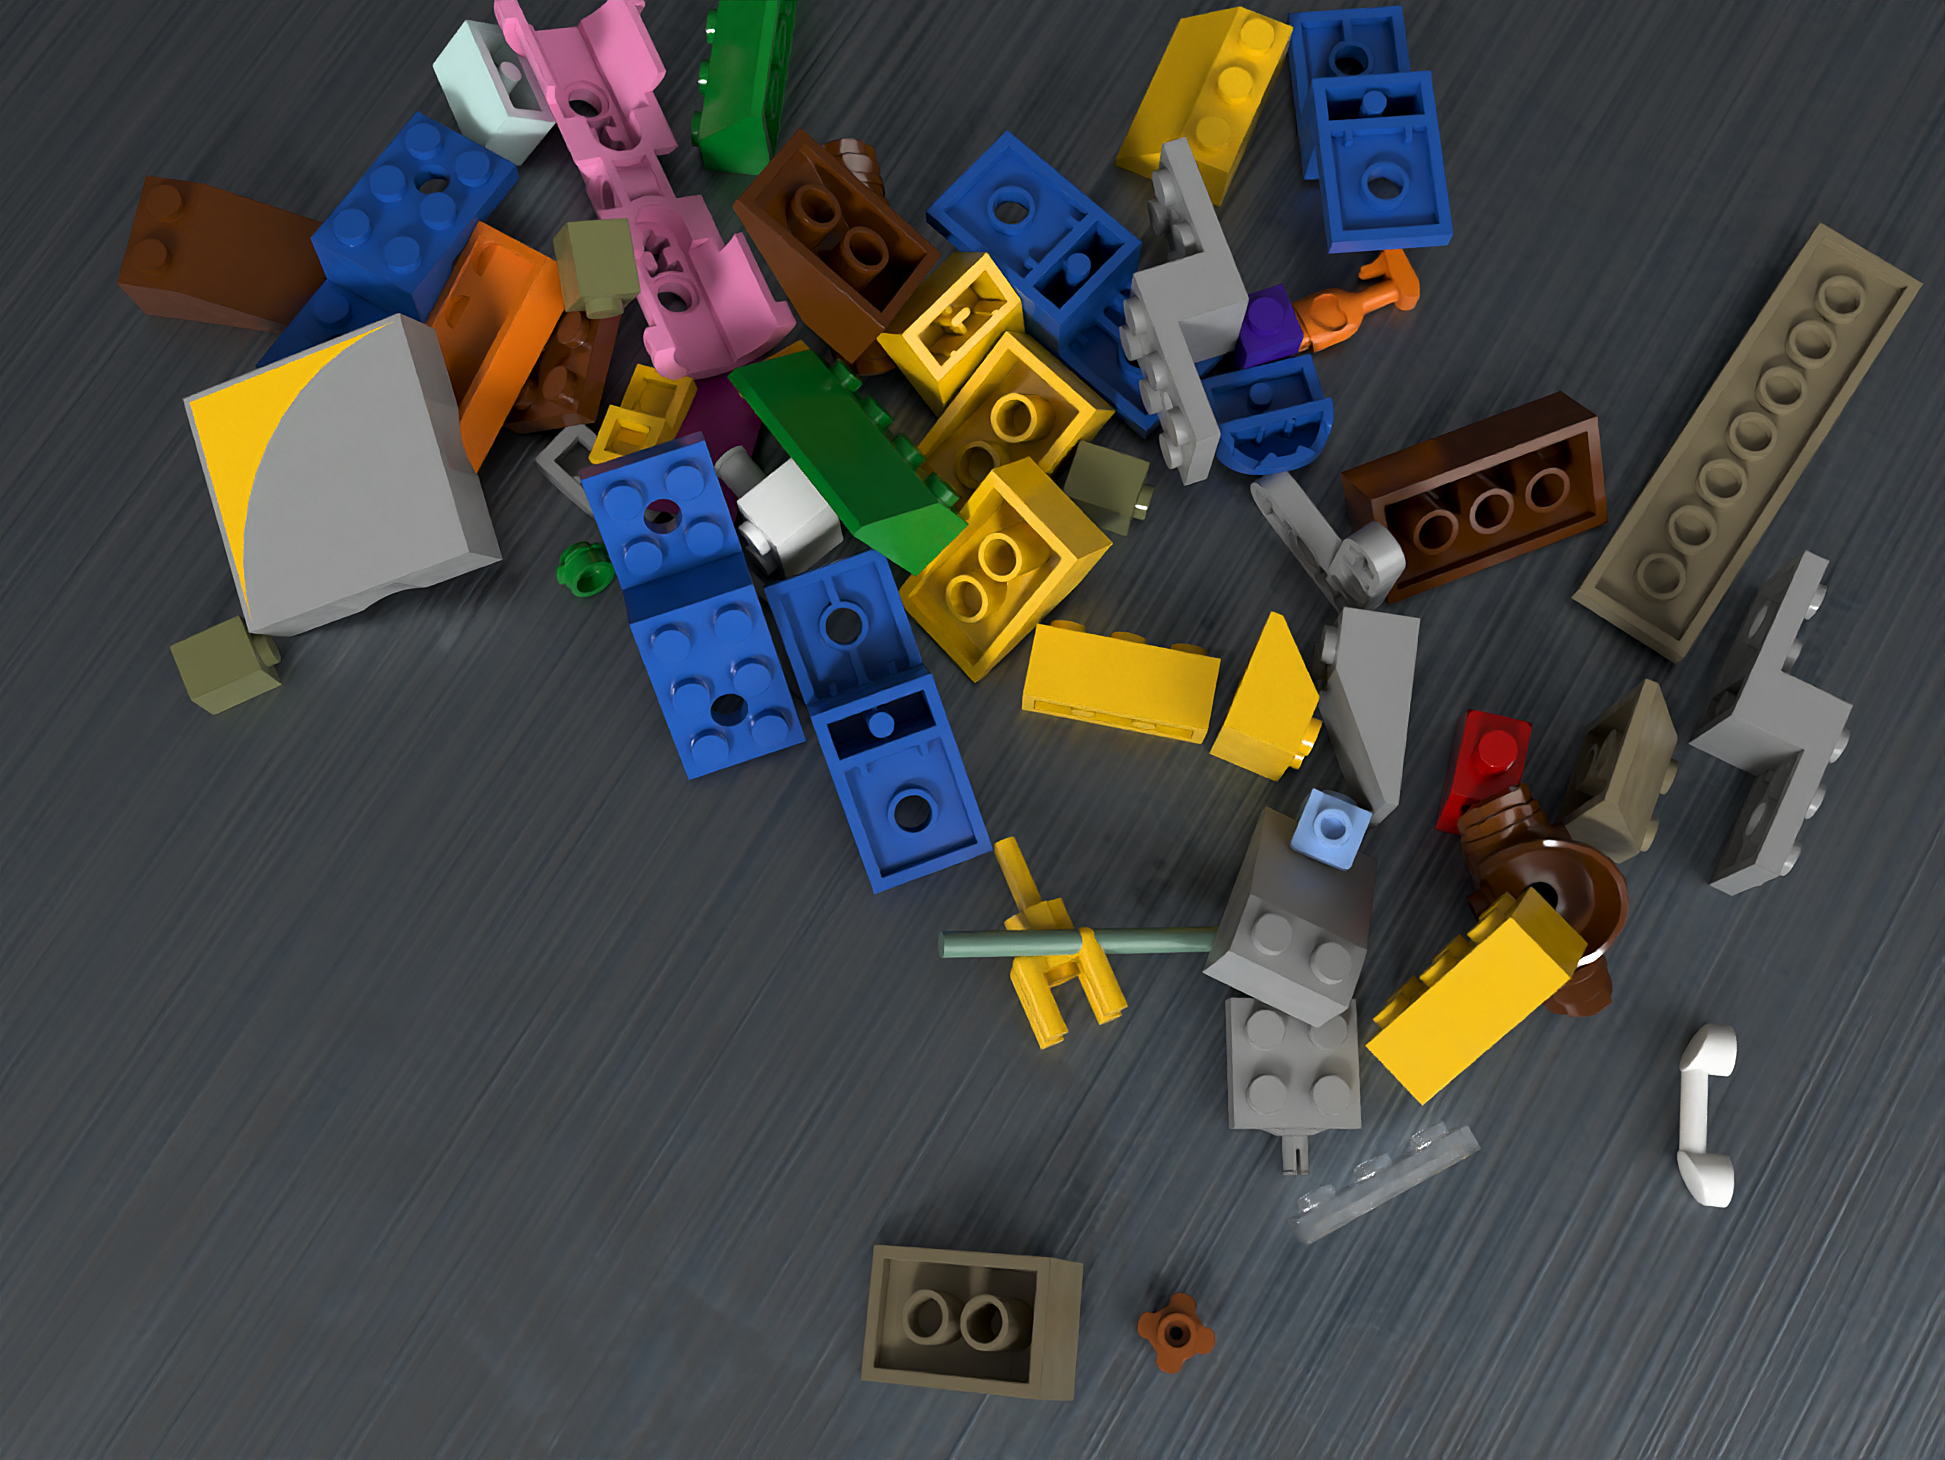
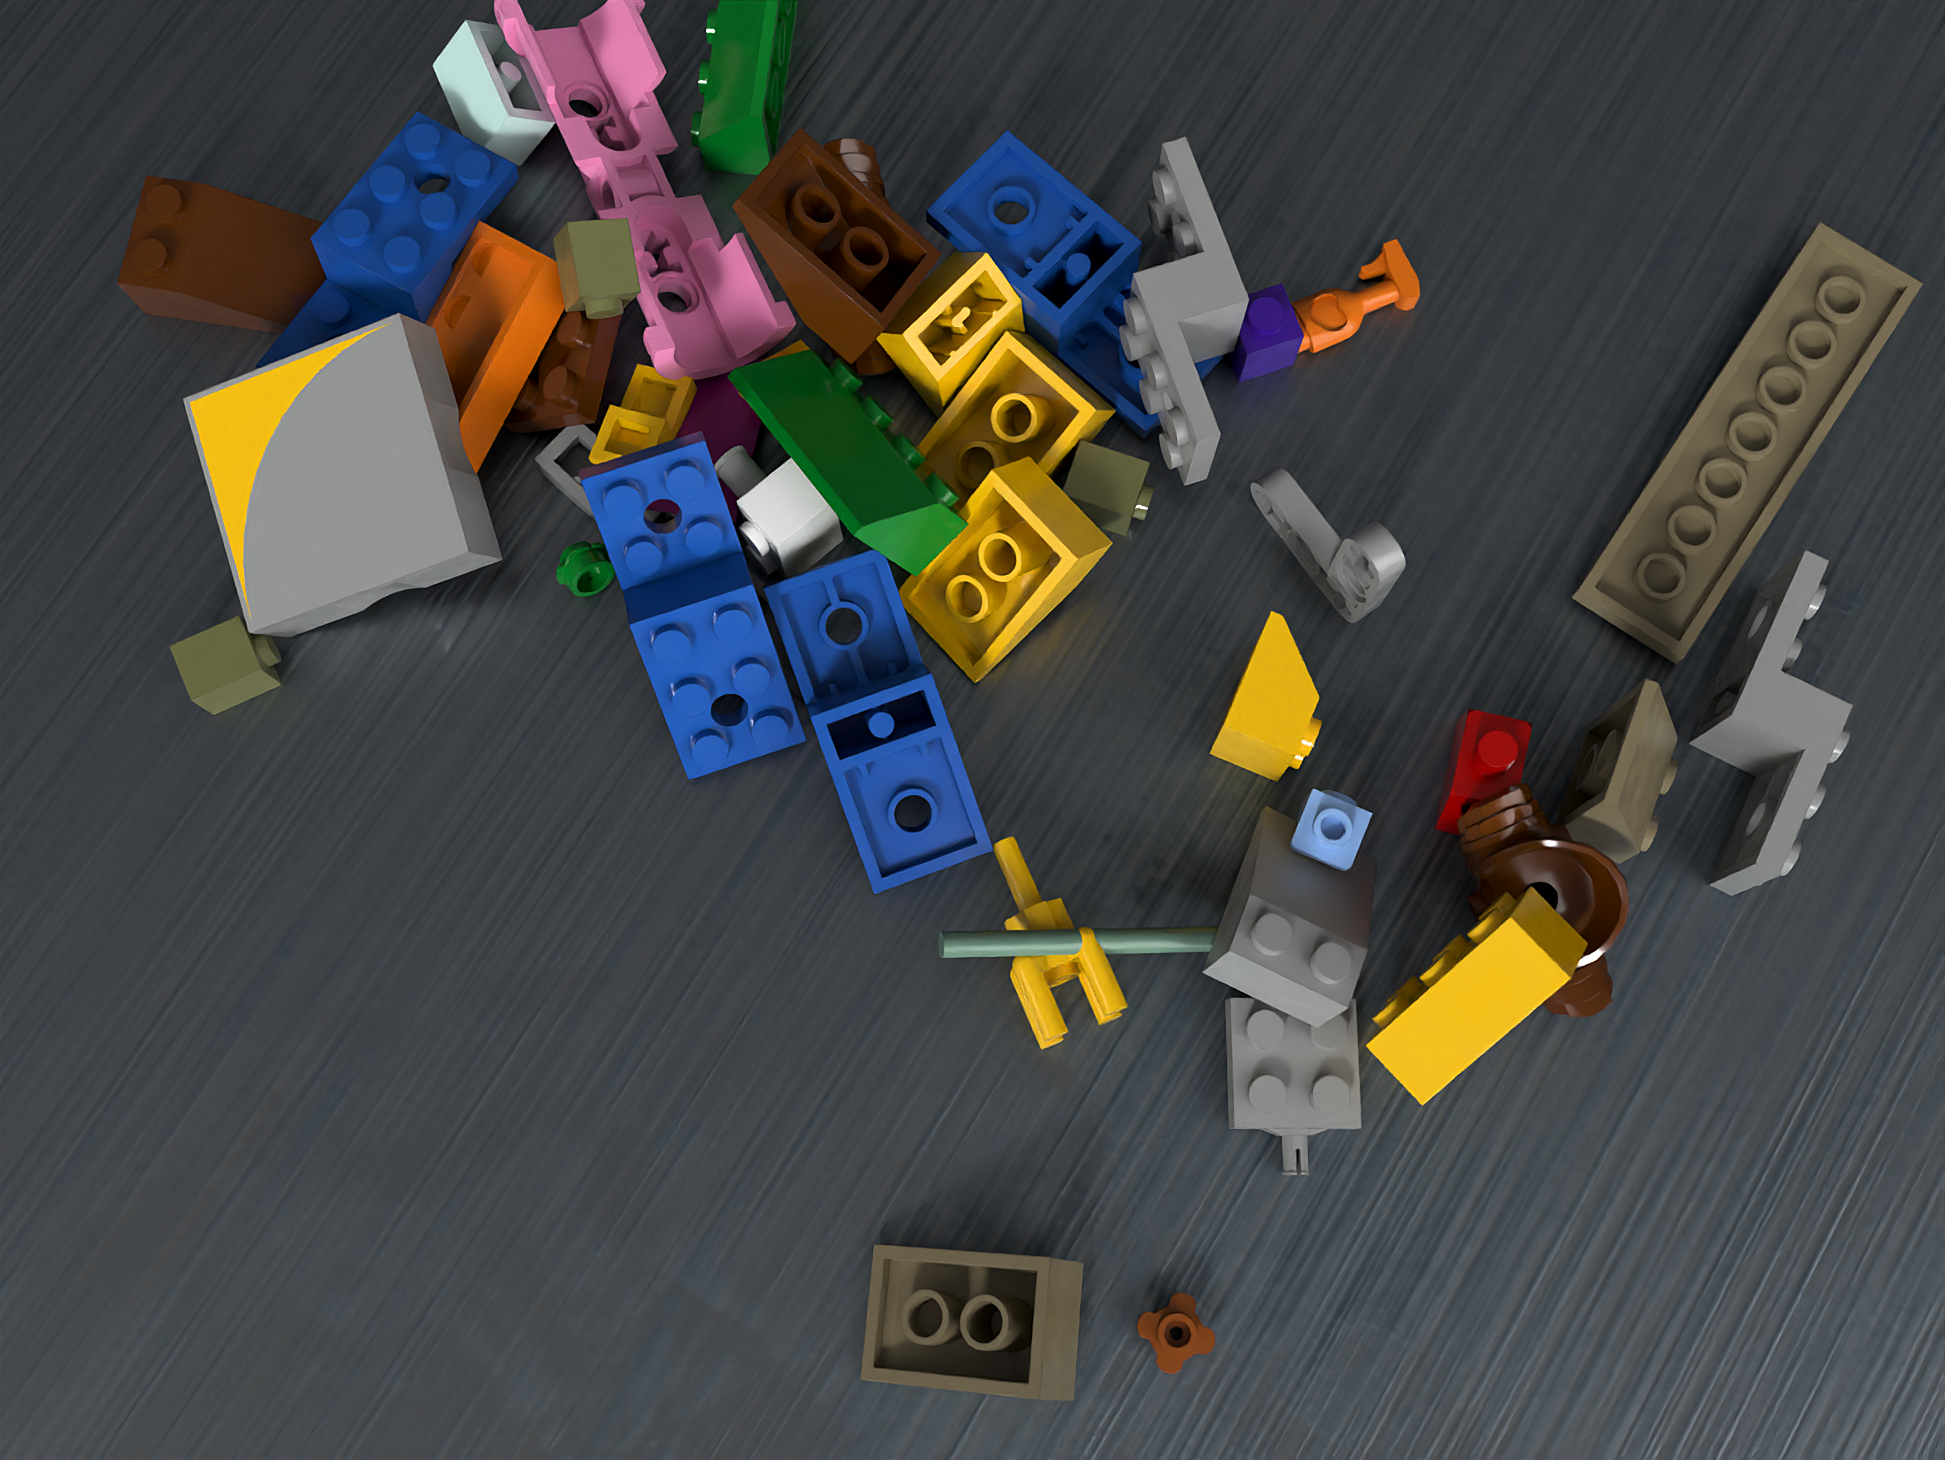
yellow brick [1022,620,1221,744] -> none
yellow slope [1114,6,1294,207] -> none
blue slope [1201,353,1334,475] -> none
blue bracket [1286,5,1453,254] -> none
clear plate [1286,1121,1481,1244] -> none
light grey slope [1308,607,1420,829] -> none
reddish brown slope [1340,391,1608,605] -> none
white bar [1677,1023,1737,1208] -> none

